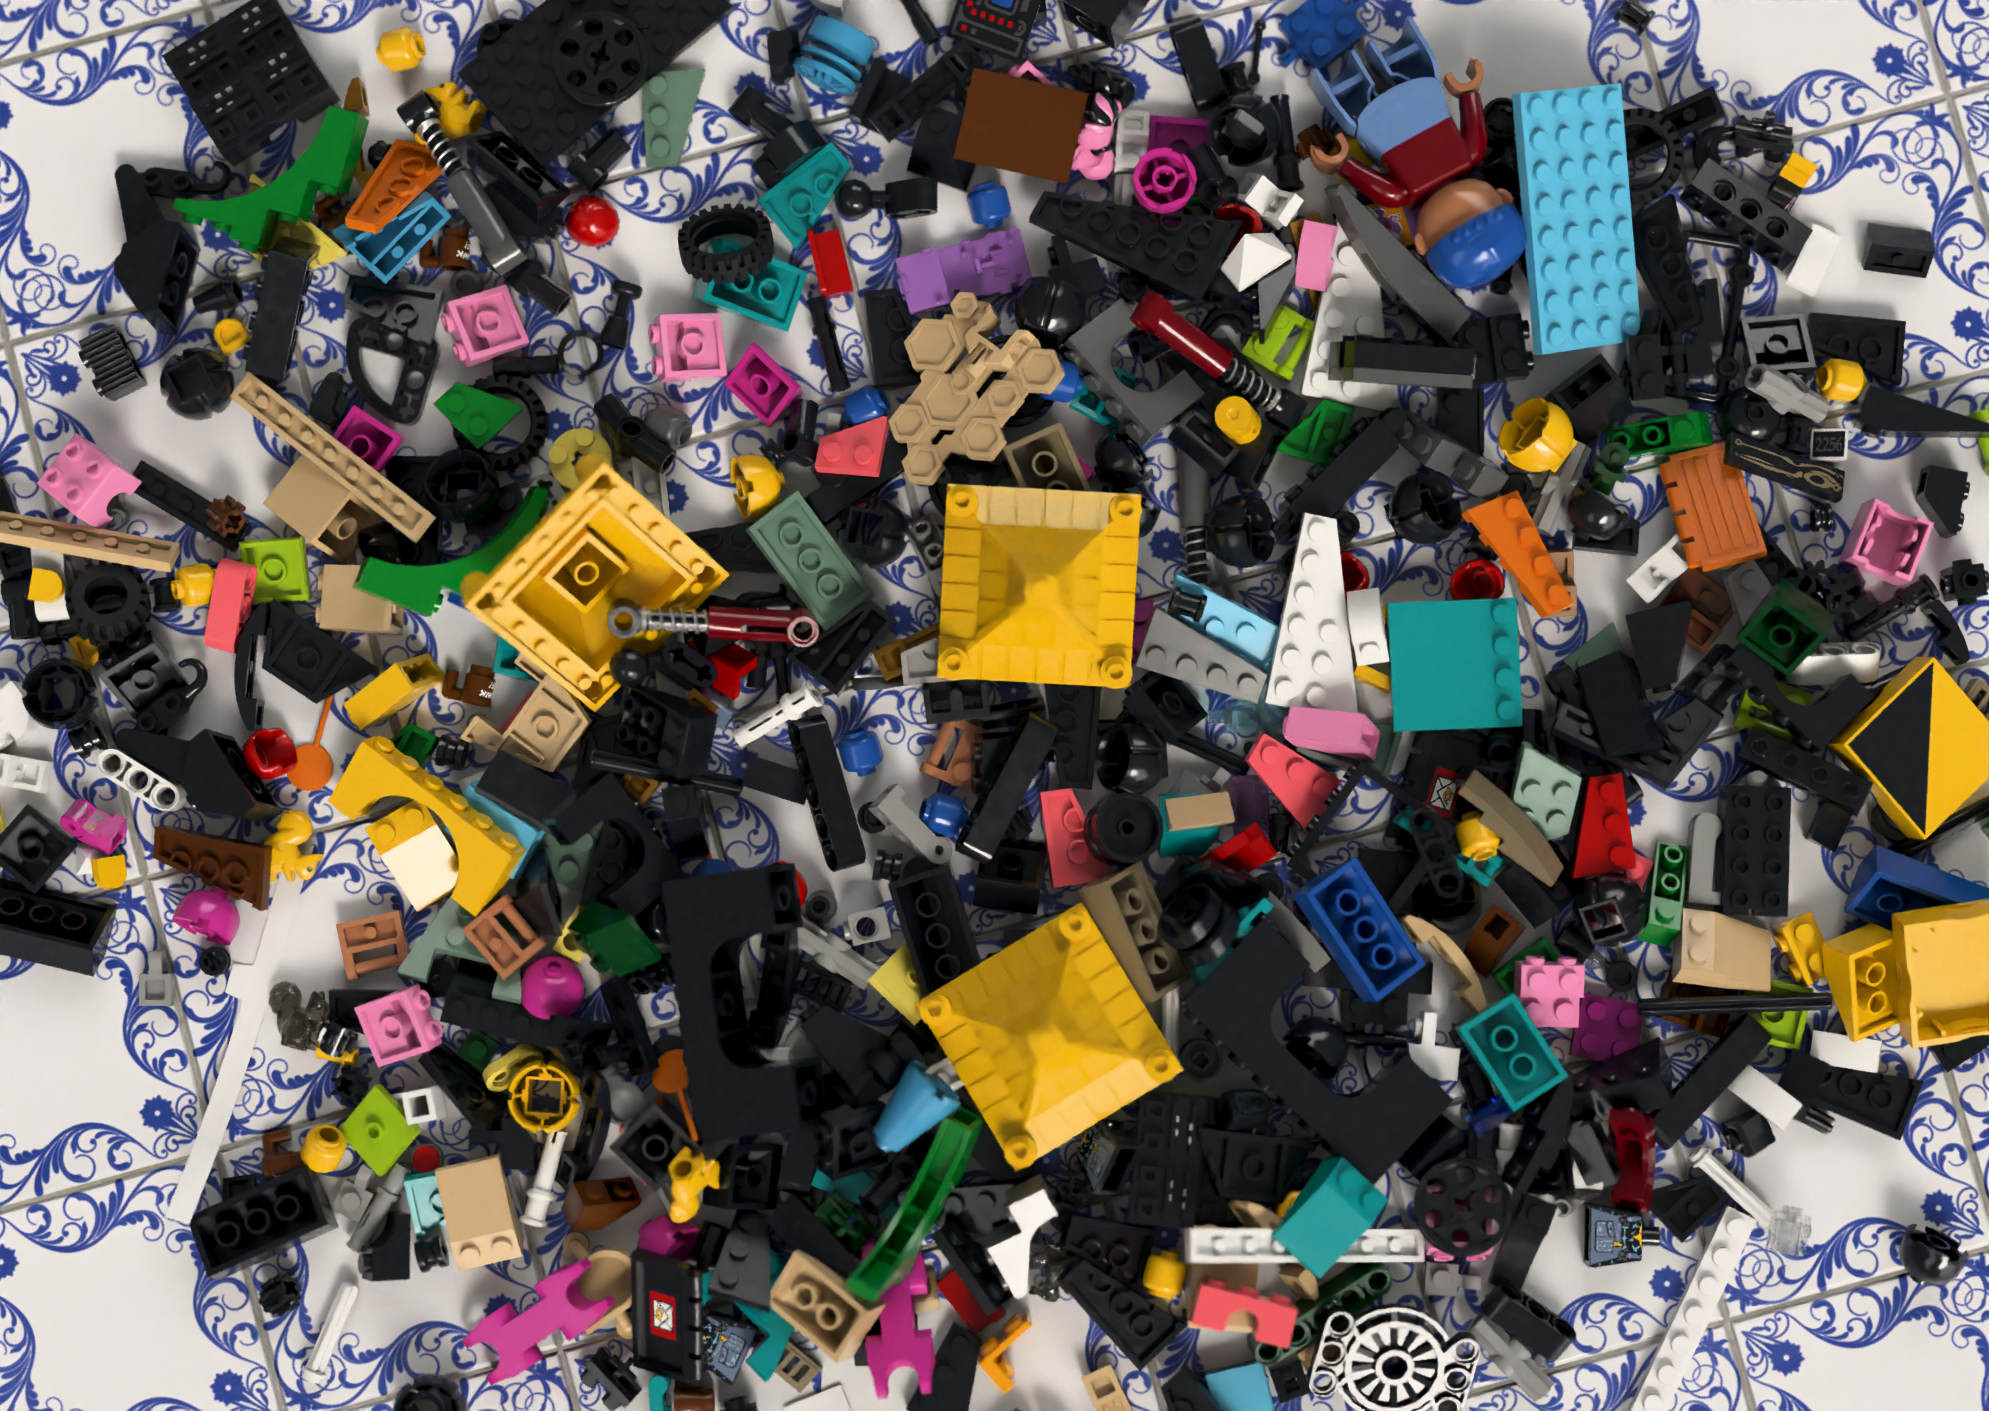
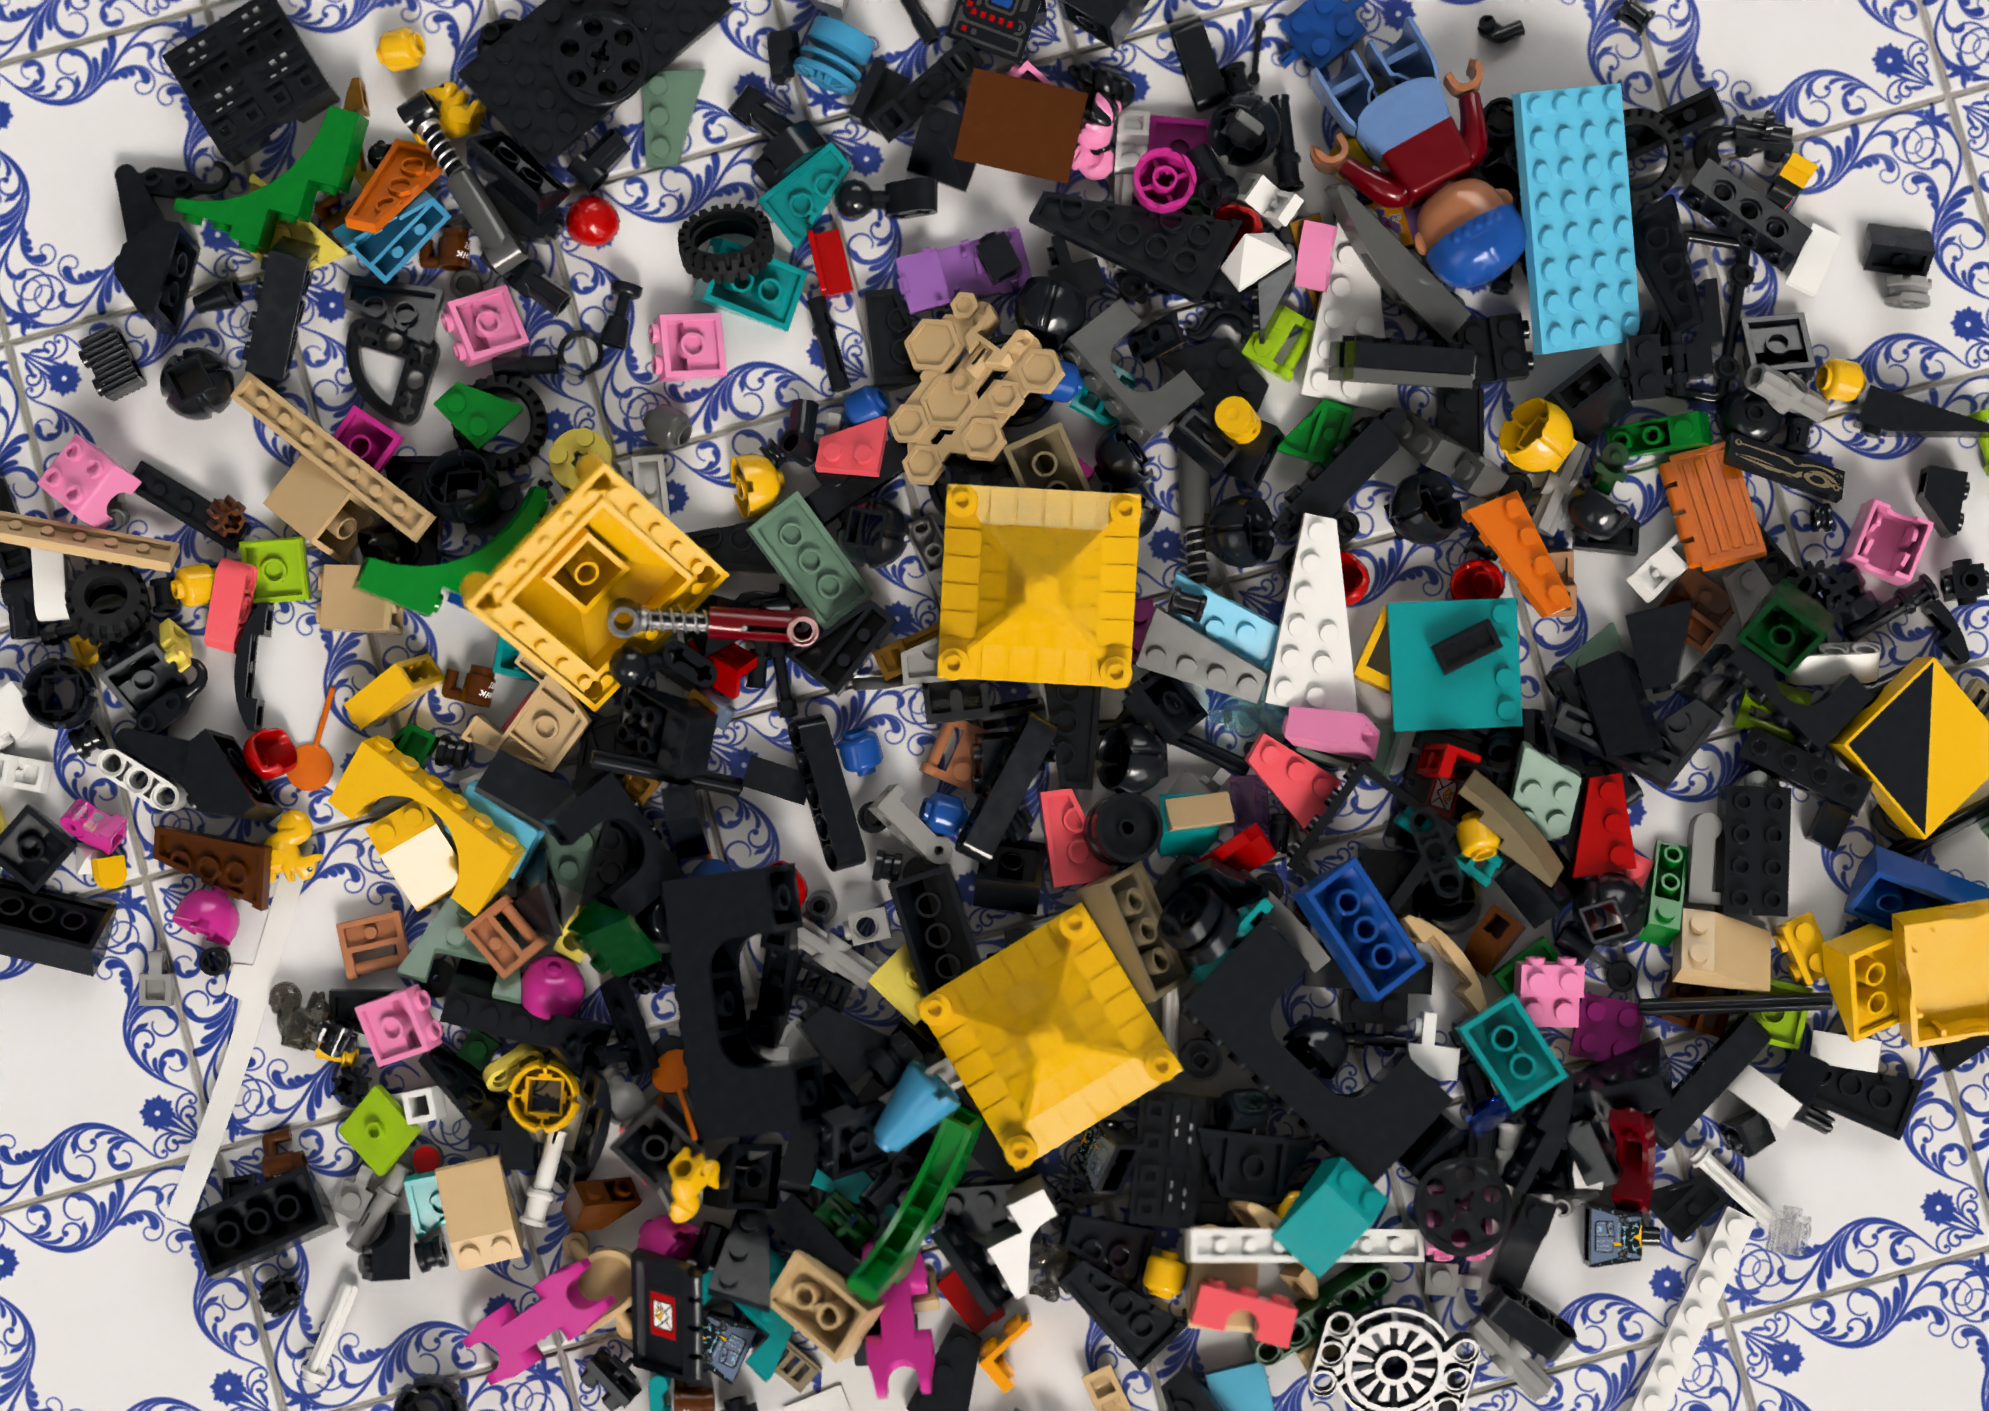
yellow tile [28,568,65,603] -> none
yellow tile [214,318,252,357] -> none
black wing [262,598,378,704] -> none
yellow head [300,1125,347,1173] -> none
black rock [308,372,350,429] -> none
black piece [593,393,677,474] -> none
dark pink slope [724,342,803,427] -> none
white pin [733,680,824,747] -> none
blue head [967,180,1012,229] -> none
dark red piece [1129,290,1308,432] -> none
black tile [1269,1360,1311,1403] -> none
reddish brown gear [1295,123,1335,161] -> none
white brick [1347,587,1390,666] -> none
black wing [1807,312,1906,386] -> none
slope [1809,428,1849,463] -> none
black cylinder [1899,1224,1969,1286] -> none
none -> light yellow plate [159,618,193,672]
none -> black brick [976,232,1022,286]
none -> red panel [1414,743,1482,779]
none -> black plate [1429,618,1503,676]
none -> black arm [1477,15,1525,44]
none -> light grey wheel [1884,275,1932,309]

